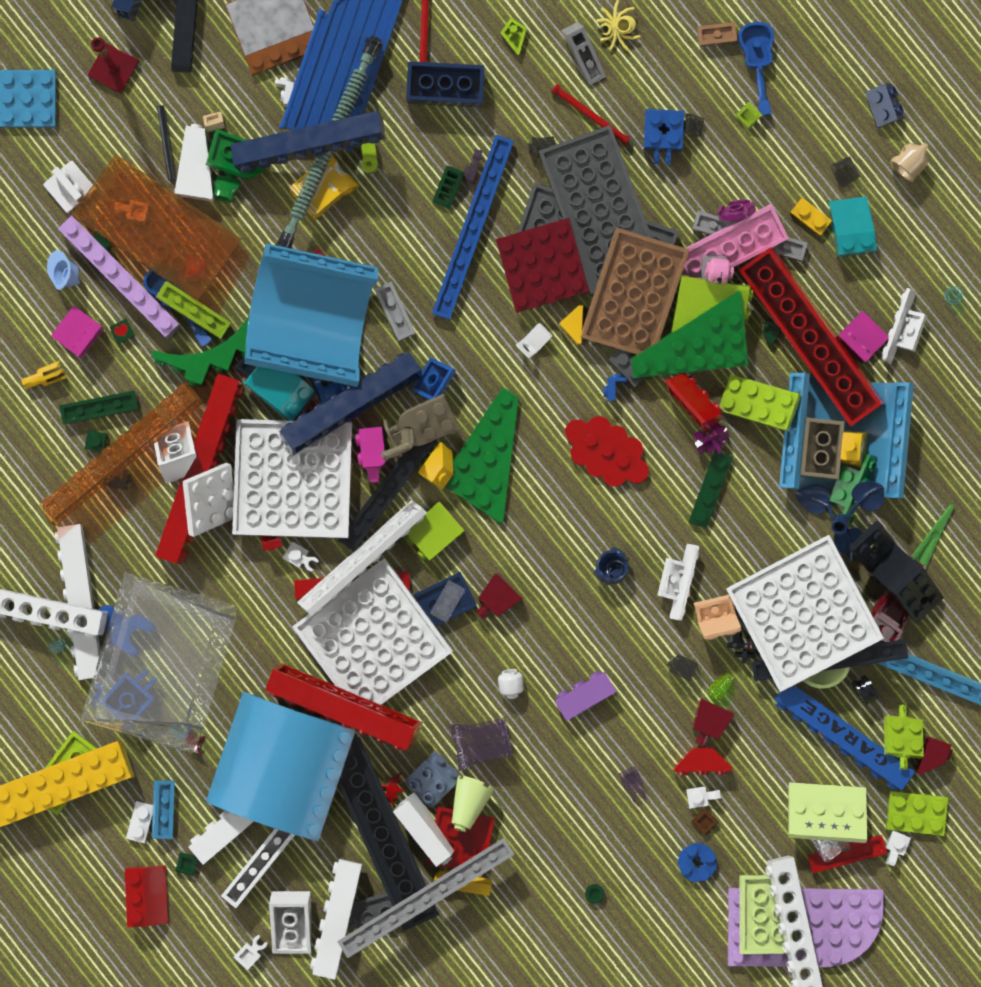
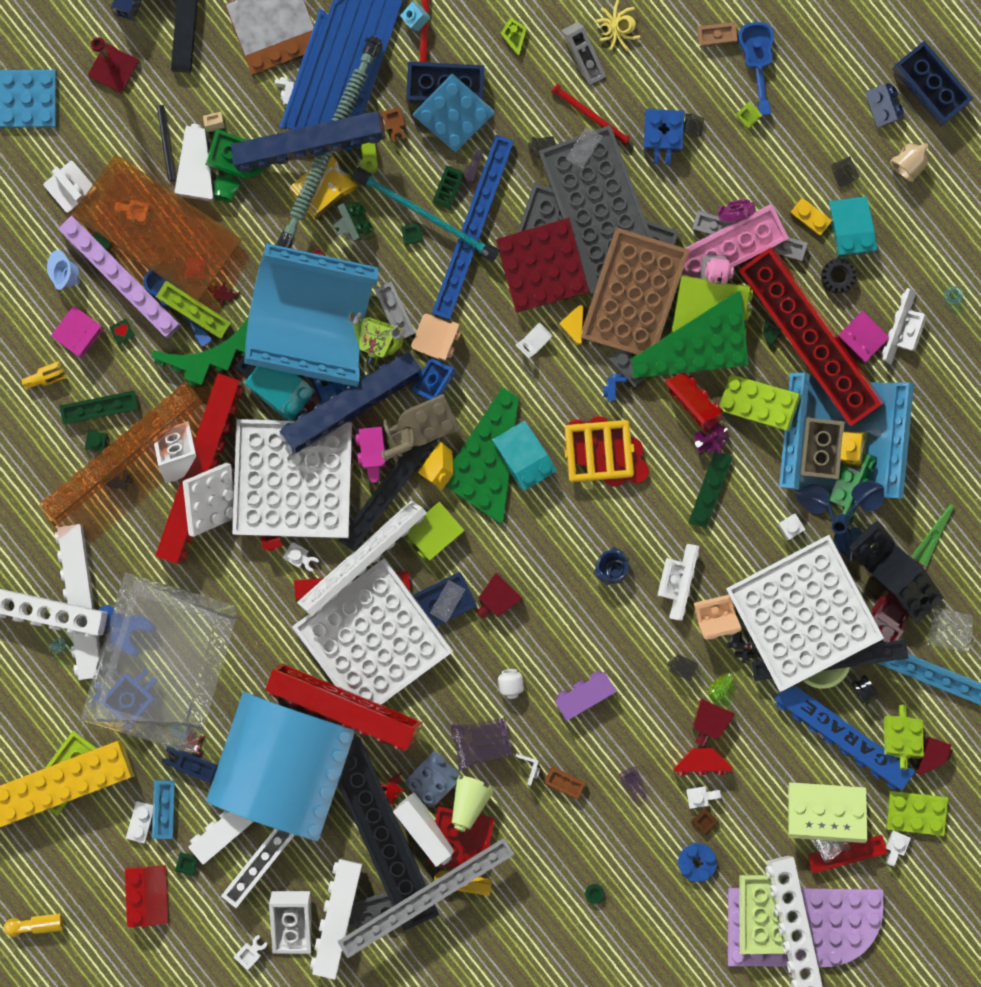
none -> yellow piece [4,914,63,937]
none -> dark blue hinge [162,747,218,783]
none -> dark red piece [207,282,241,306]
none -> dark green plate [333,202,375,241]
none -> lime torso [348,311,406,365]
none -> teal hose [351,166,500,263]
none -> dark orange plate [382,107,406,143]
none -> medium azure plate [400,2,431,31]
none -> dark green tile [401,223,423,246]
none -> light nougat bracket [411,314,462,362]
none -> dark azure plate [413,74,494,153]
none -> teal slope [492,420,557,490]
none -> white bracket [516,753,540,786]
none -> dark orange plate [543,766,586,800]
none -> yellow bar [564,420,634,482]
none -> clear plate [566,126,603,170]
none -> white brick [777,514,805,540]
none -> black tyre [821,258,857,294]
none -> dark blue brick [892,40,974,127]
none -> clear slope [927,607,973,653]

